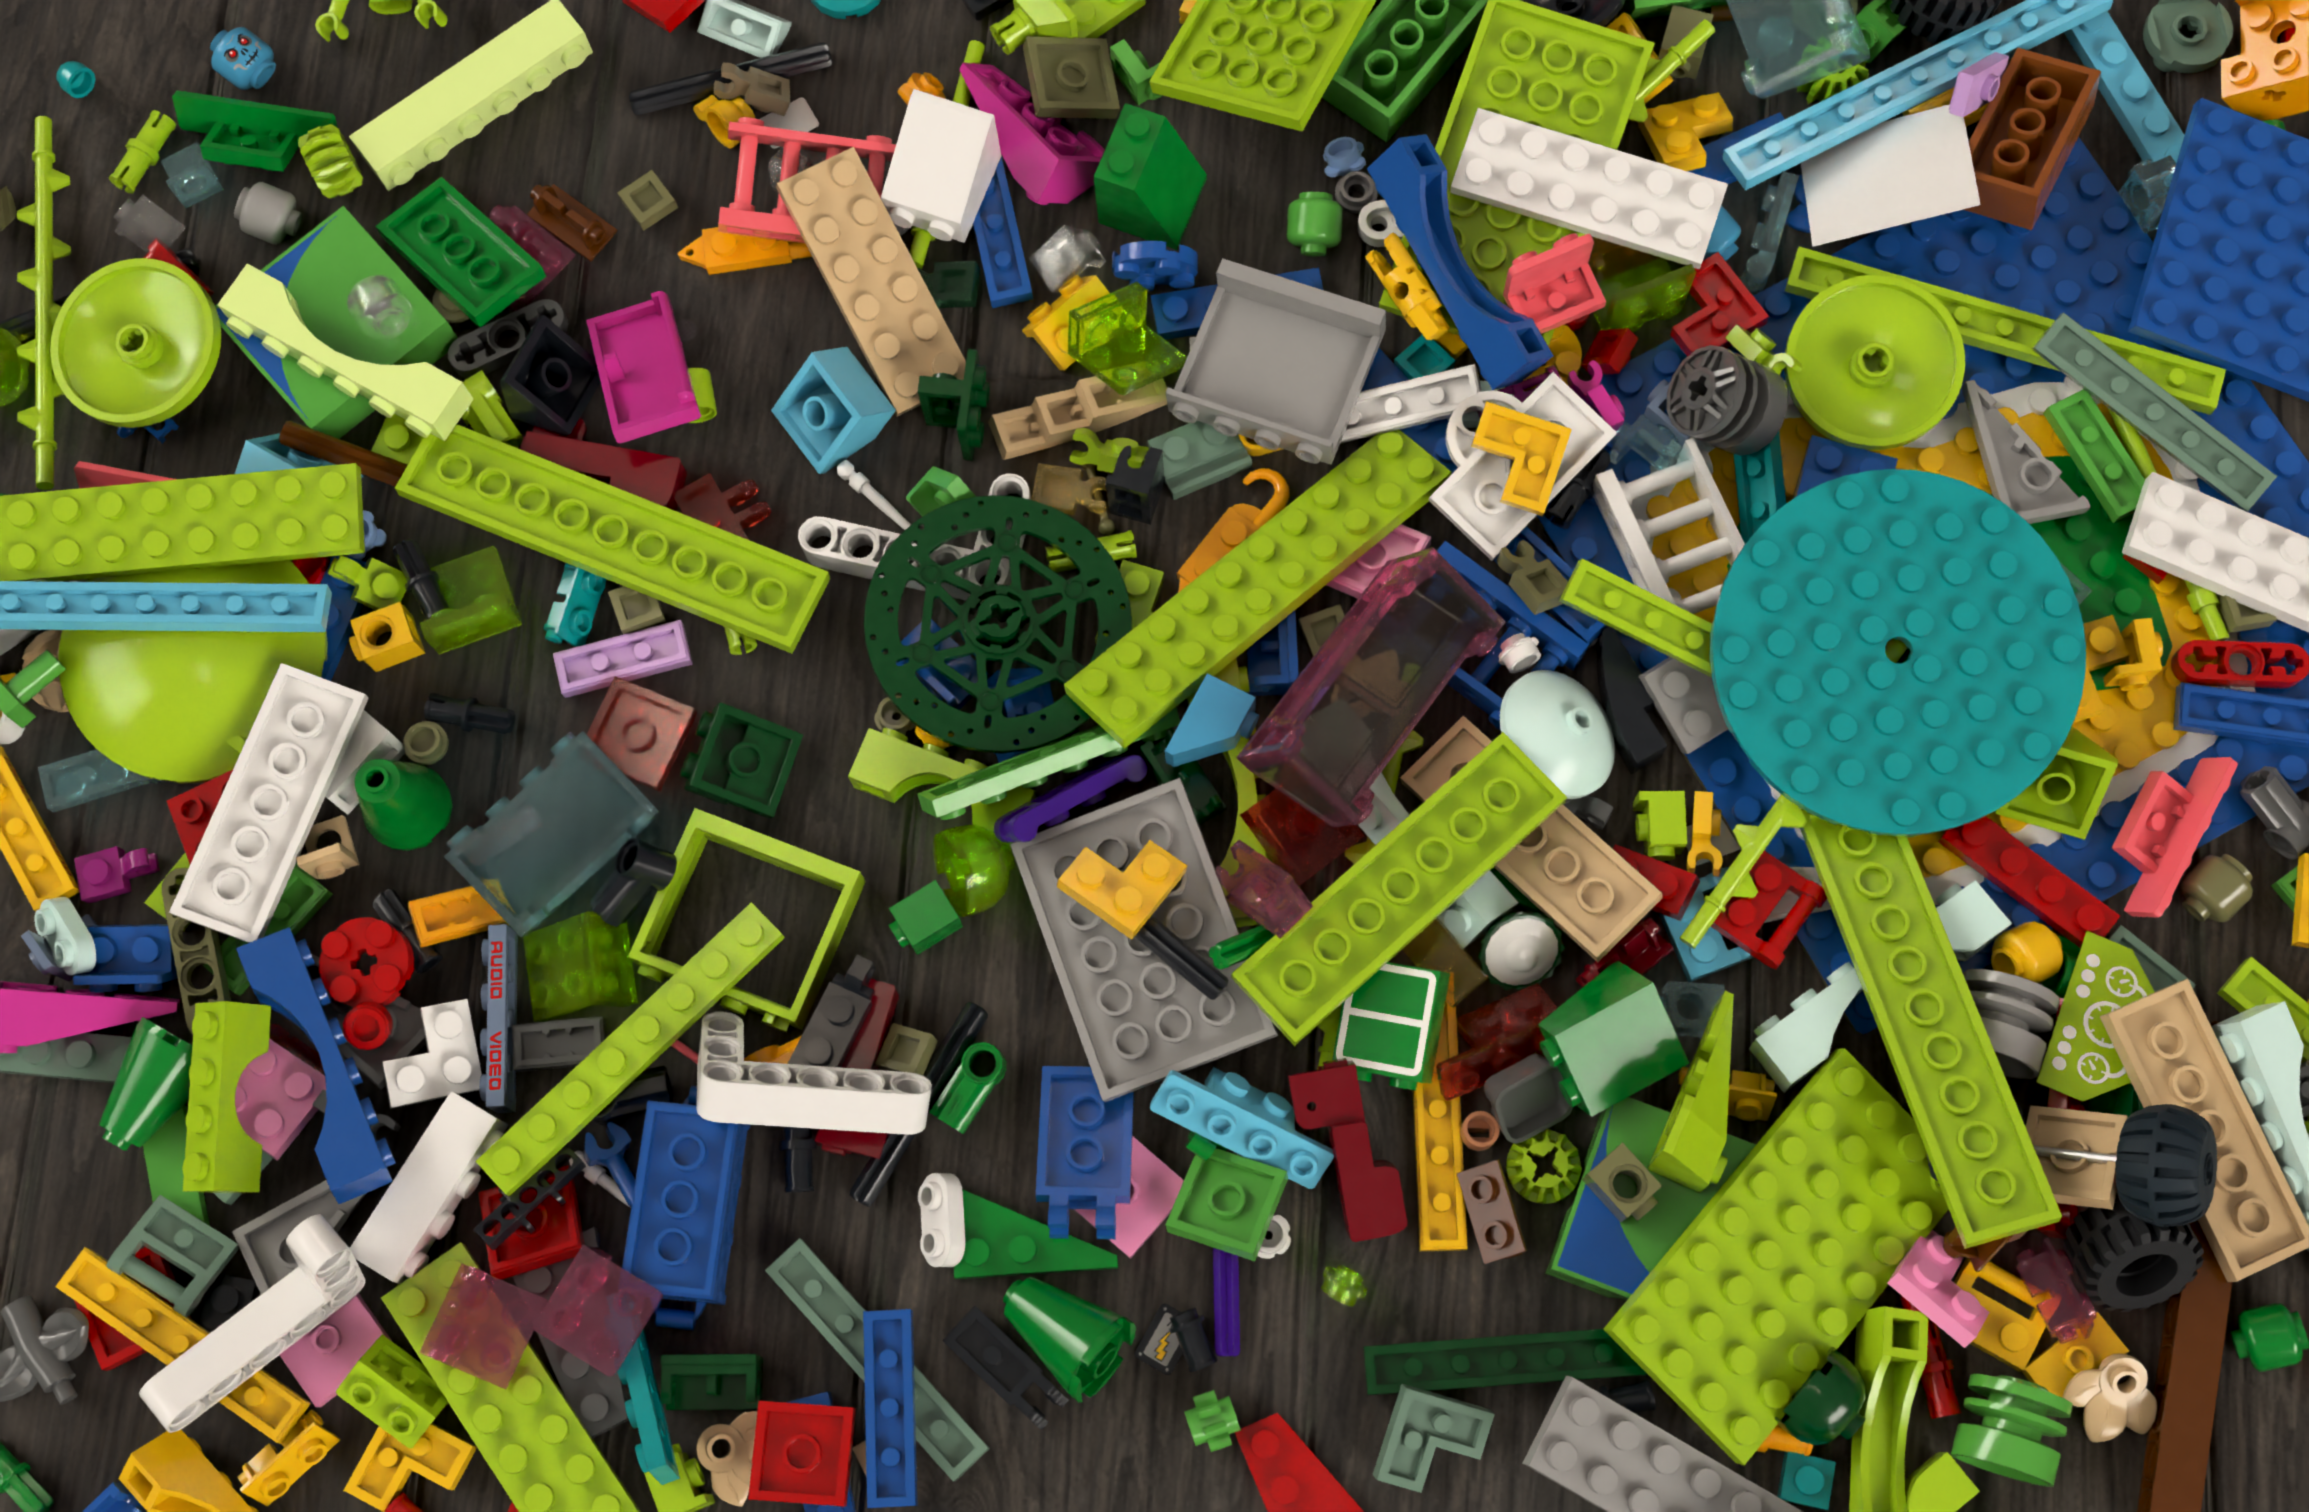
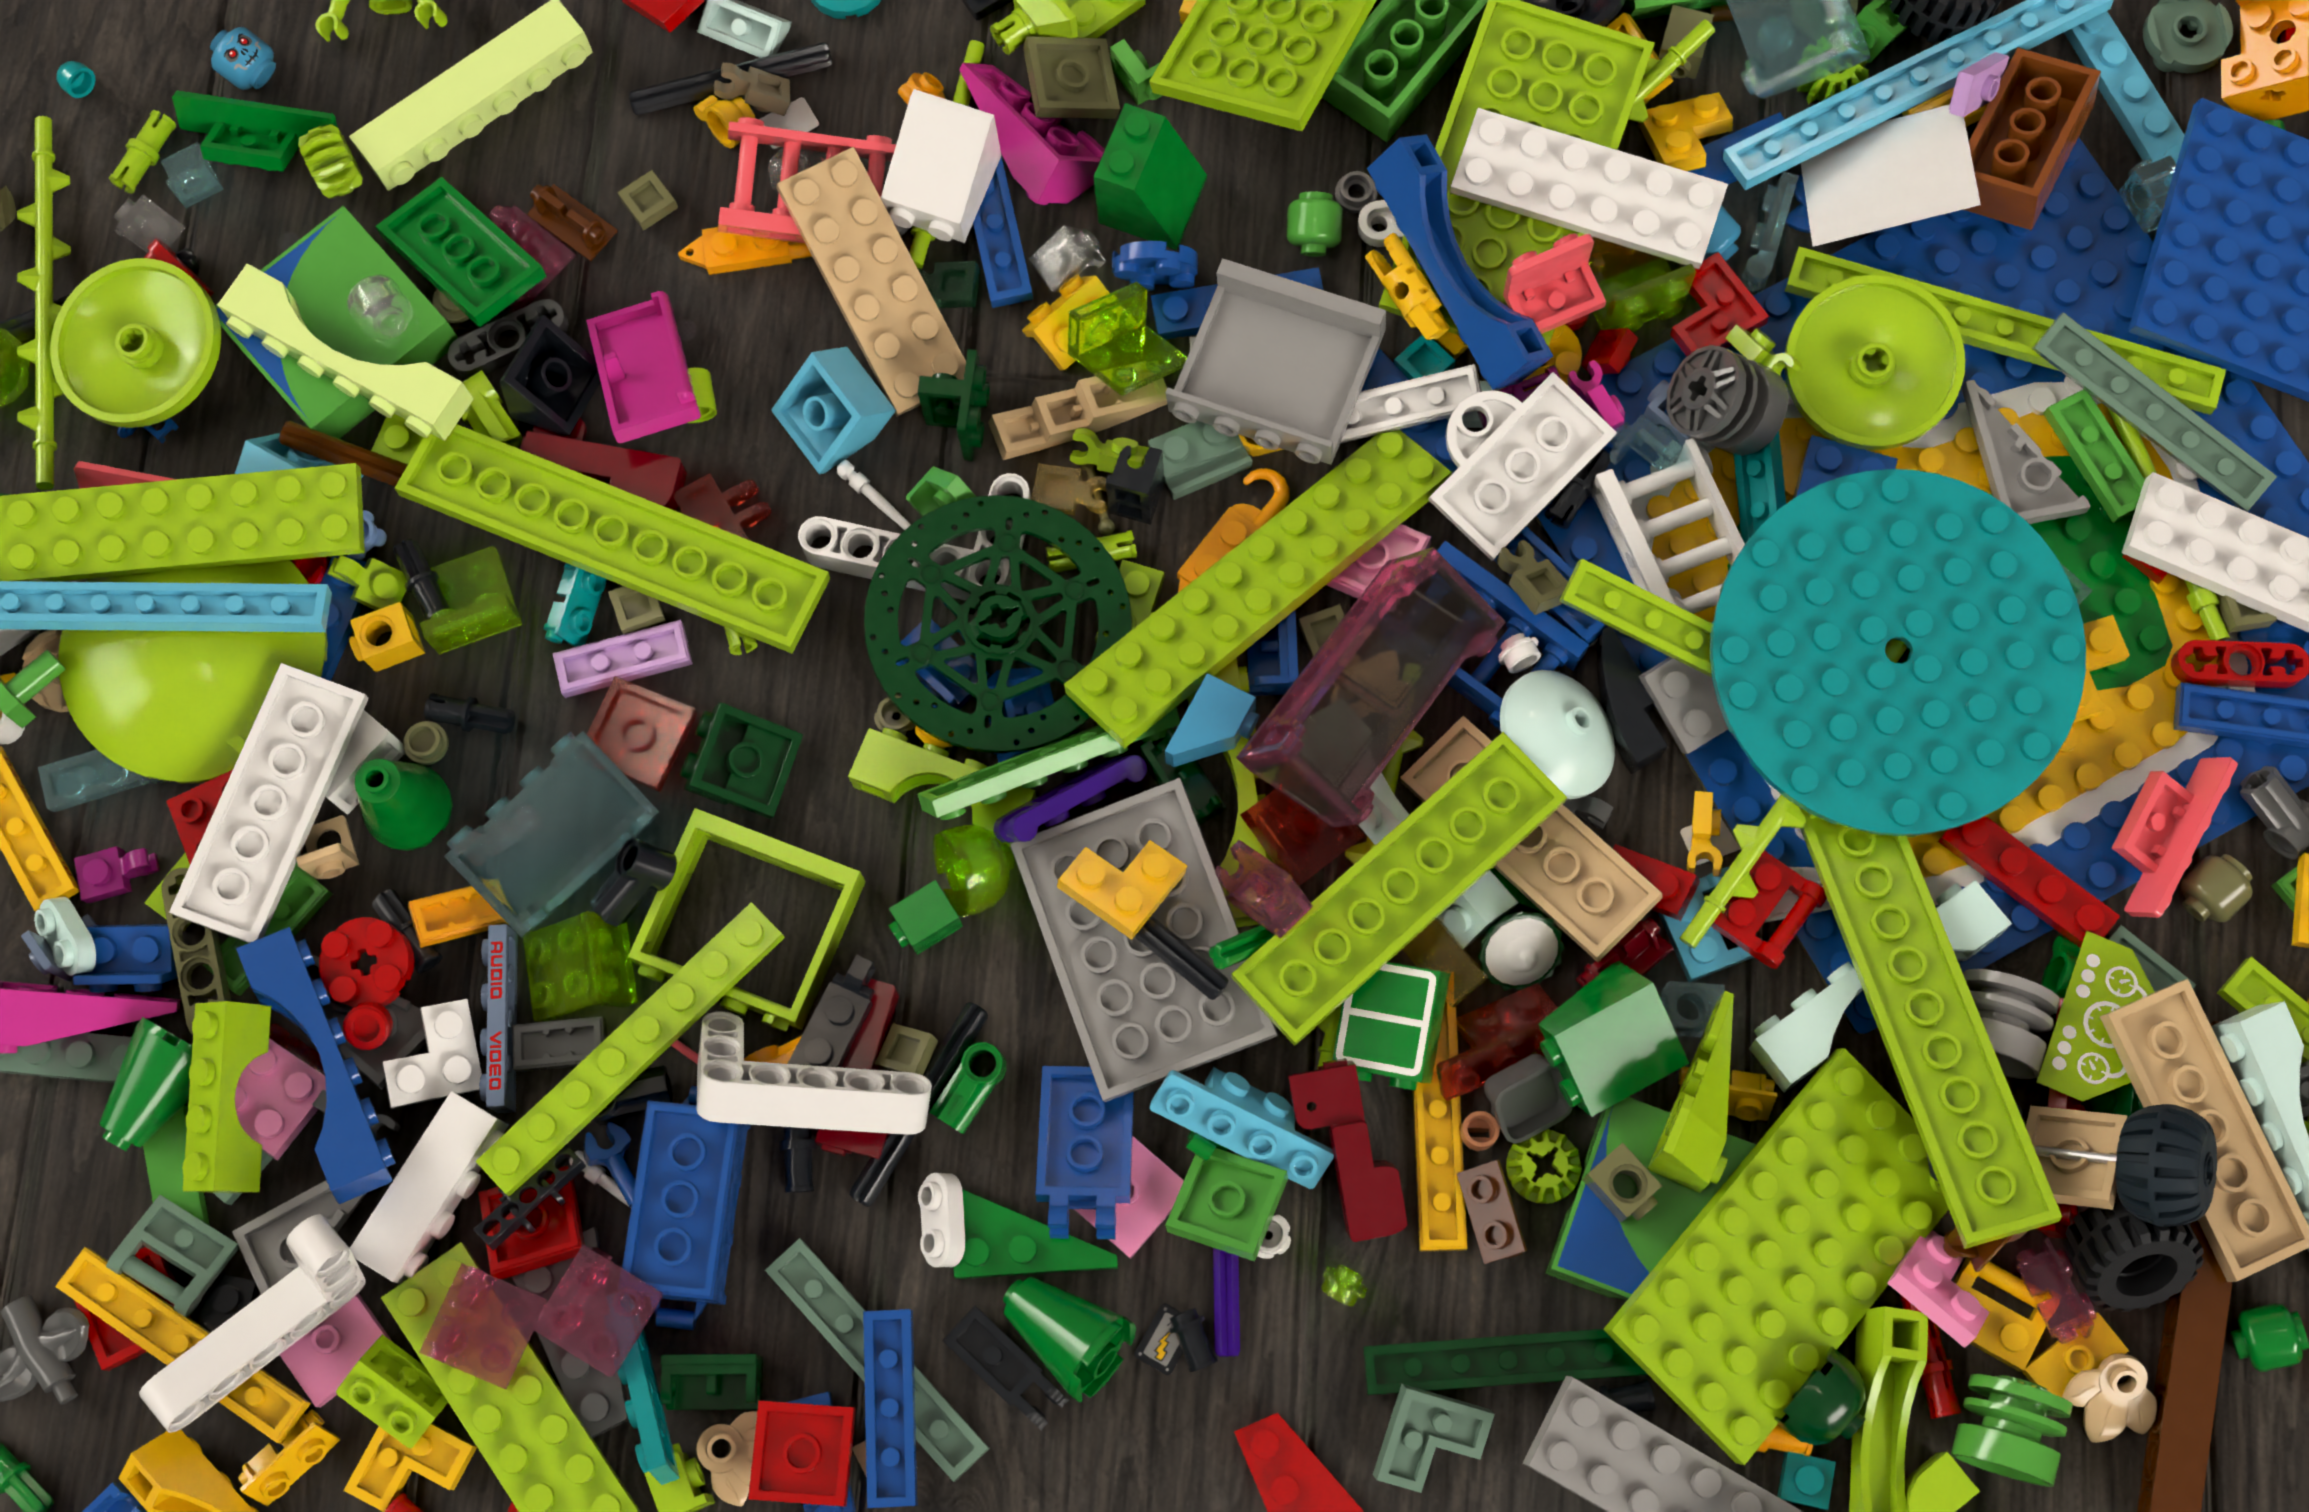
light grey head [234,182,302,244] -> none
bright green gear [1184,1390,1241,1452] -> none
light blue plate [1323,137,1366,177] -> none
yellow plate [1471,401,1572,516] -> none
lime brick [1633,791,1687,861] -> none
yellow head [1991,921,2063,984] -> none
lime slope [1995,726,2118,840] -> none
yellow bracket [2103,618,2163,691] -> none

